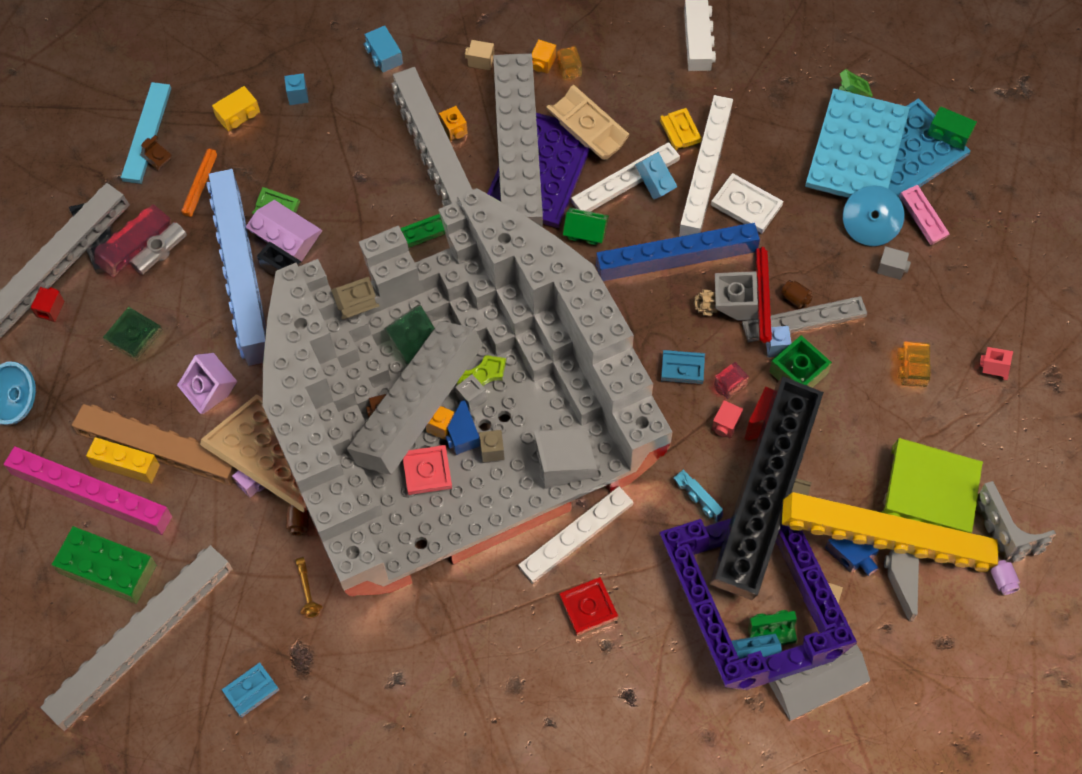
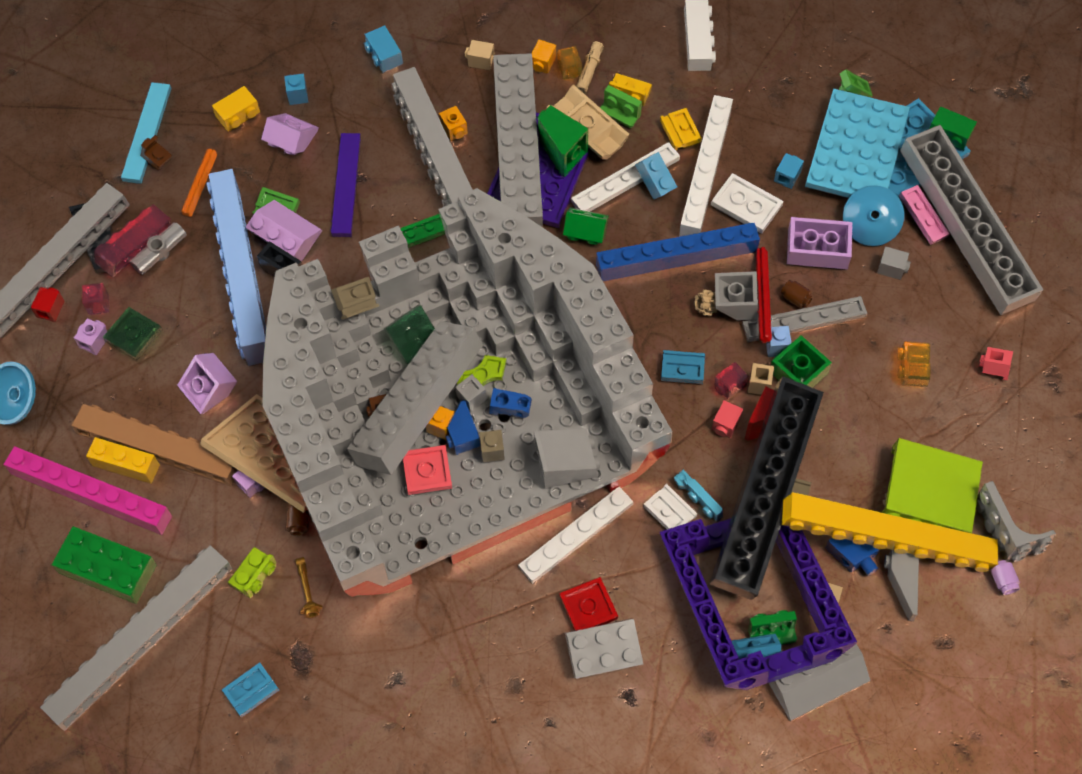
none -> lavender brick [74,318,110,355]
none -> clear pink brick [82,283,109,315]
none -> lime bracket [228,547,277,598]
none -> lavender slope [261,113,319,155]
none -> dark purple tile [331,133,361,237]
none -> blue leg [489,388,532,418]
none -> green slope [538,105,589,178]
none -> light grey brick [565,619,643,679]
none -> tan pin [576,41,604,94]
none -> bright green bracket [600,85,642,128]
none -> yellow bracket [609,73,652,106]
none -> white plate [644,484,697,529]
none -> tan brick [748,363,774,395]
none -> dark azure brick [774,153,804,189]
none -> lavender brick [787,217,852,269]
none -> light grey brick [900,125,1044,315]

